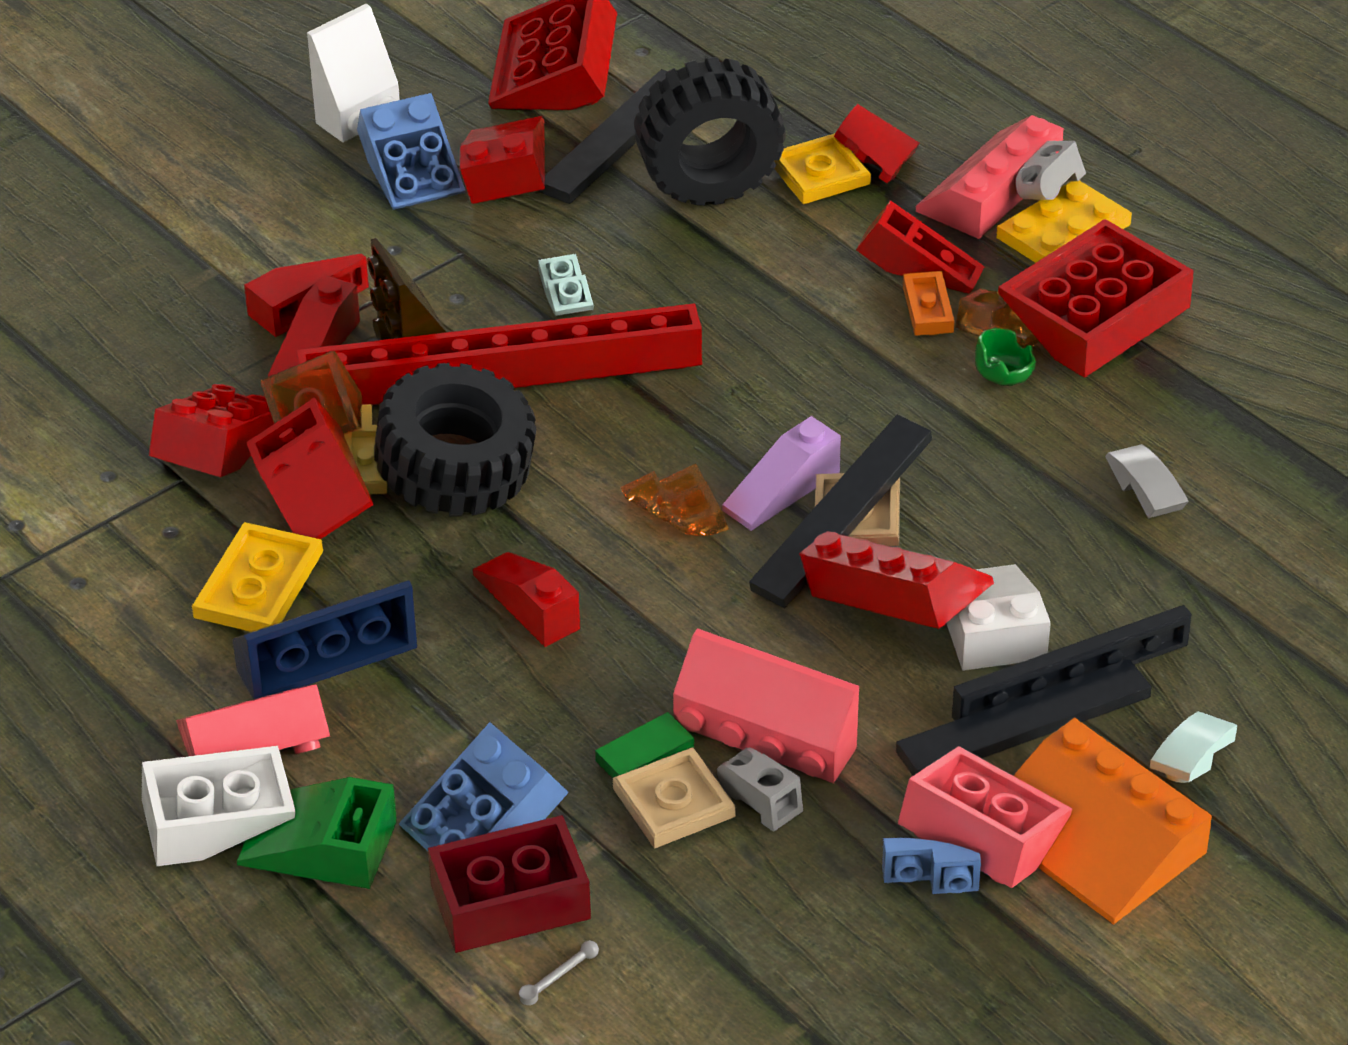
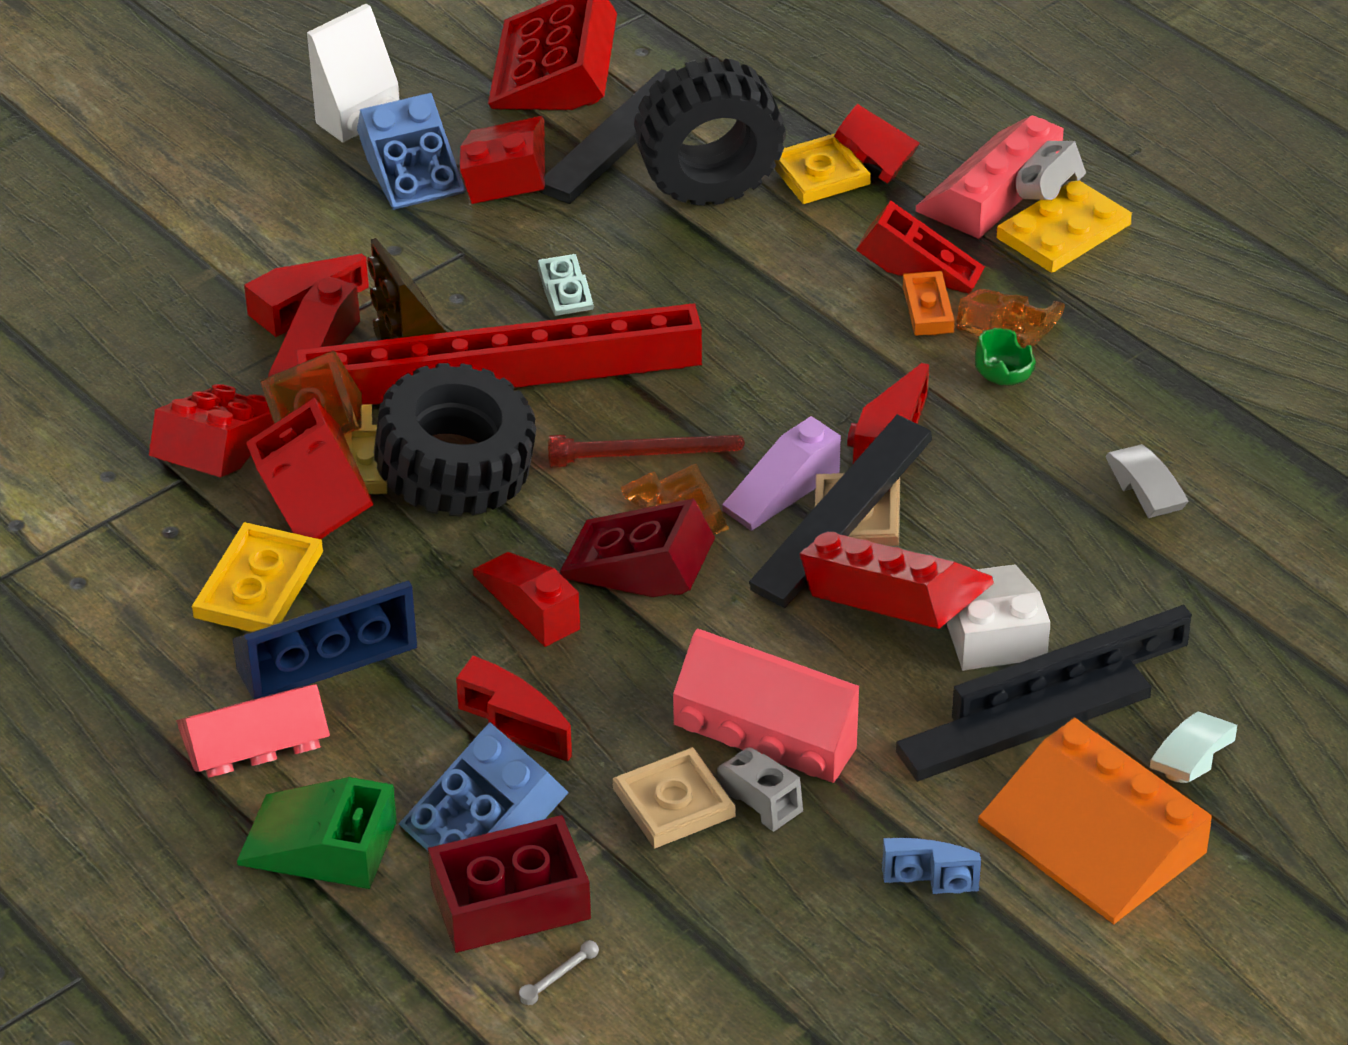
white slope [142,746,295,866] -> none
green tile [595,712,694,778] -> none
coral slope [898,746,1072,888] -> none
red slope [998,219,1194,378] -> none
none -> red slope [456,655,572,762]
none -> clear red piece [548,434,745,468]
none -> dark red slope [560,498,715,597]
none -> red slope [847,363,929,463]

